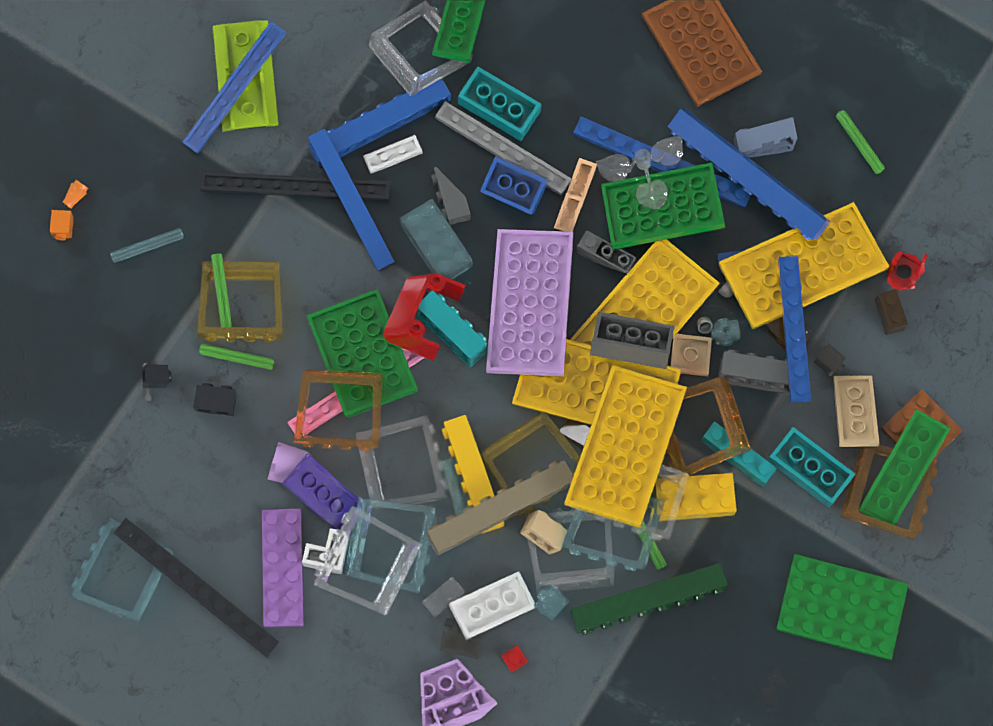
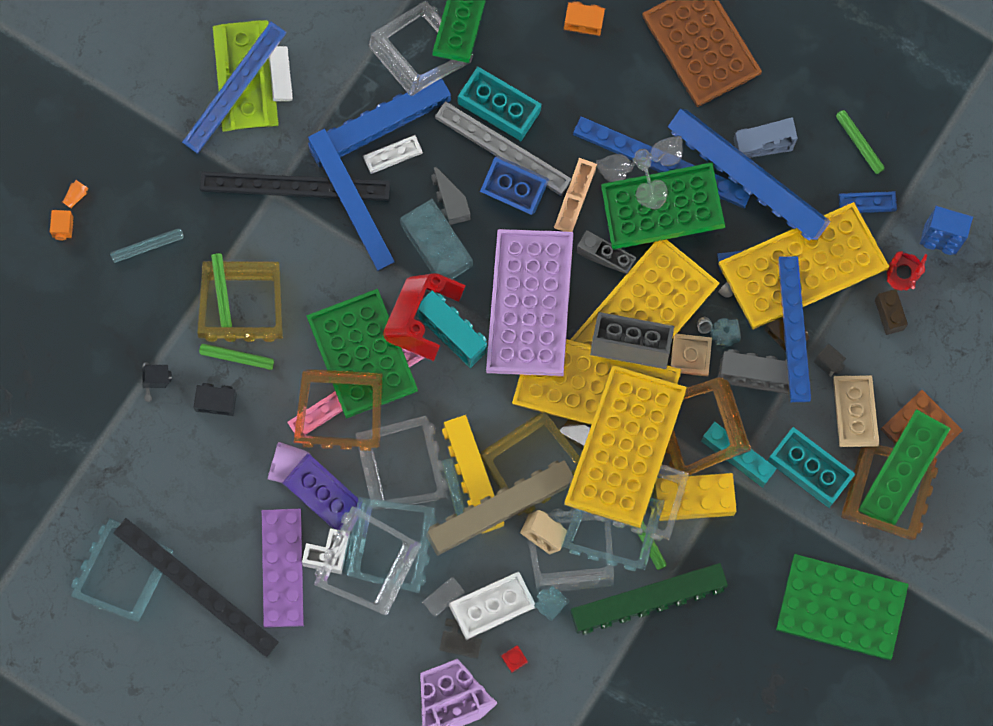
none -> white tile [269,46,293,101]
none -> orange brick [564,2,605,36]
none -> blue tile [838,191,897,213]
none -> blue brick [920,206,973,255]

